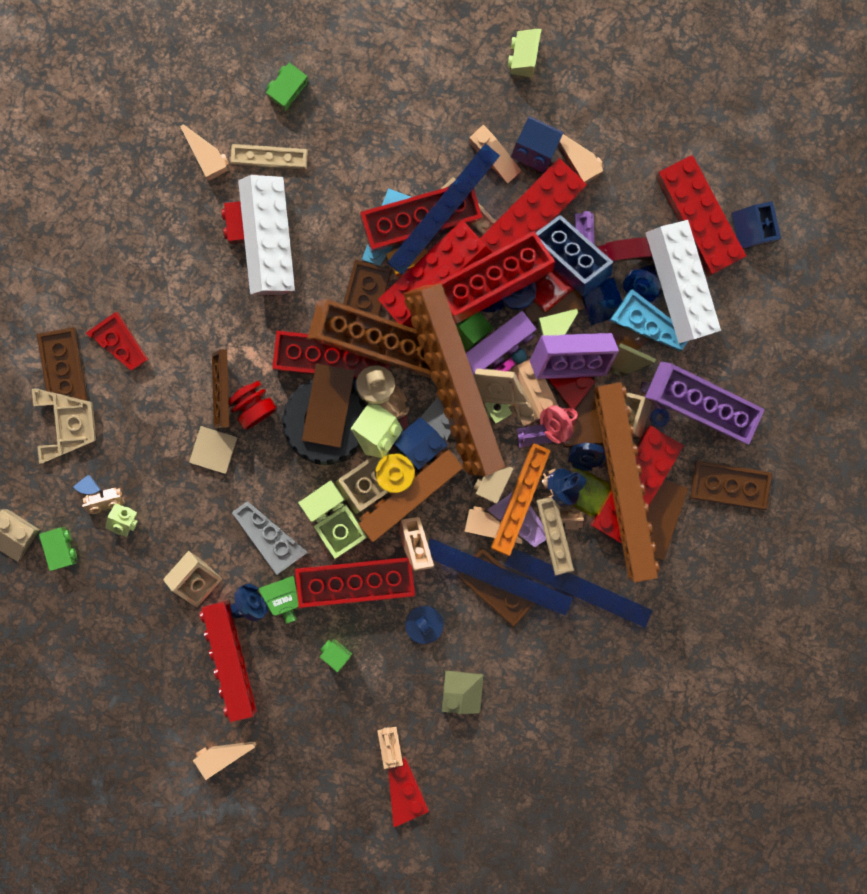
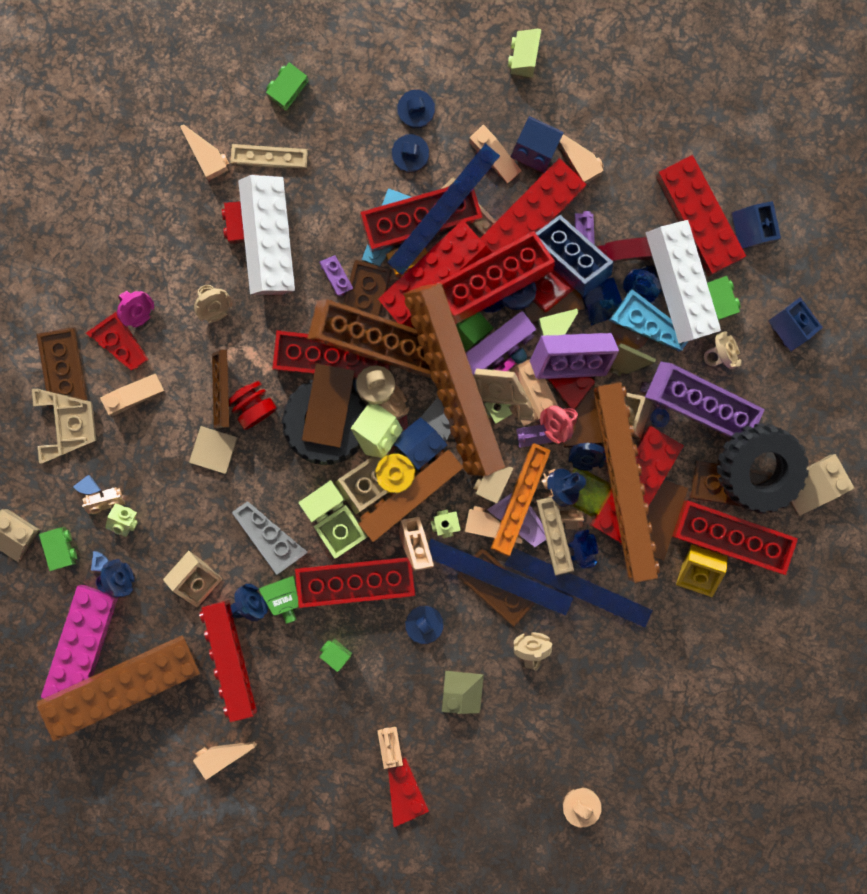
none -> dark orange brick [37,635,200,742]
none -> dark pink brick [41,585,118,698]
none -> medium blue tile [91,551,109,572]
none -> dark blue tile [96,559,134,598]
none -> light nougat slope [100,374,164,416]
none -> dark pink tile [117,291,154,327]
none -> tan tile [194,285,232,323]
none -> medium lavender hinge [319,255,353,297]
none -> dark blue tile [392,134,429,173]
none -> dark blue tile [397,90,435,129]
none -> yellowish green brick [431,510,461,538]
none -> tan tile [514,632,552,671]
none -> light nougat tile [563,788,601,827]
none -> clear blue tile [567,530,598,569]
none -> red brick [672,500,798,575]
none -> yellow slope [676,544,728,597]
none -> tan tile [704,331,741,369]
none -> bright green brick [707,276,741,321]
none -> black tyre [717,423,809,514]
none -> dark blue slope [768,297,823,351]
none -> tan slope [791,454,854,516]

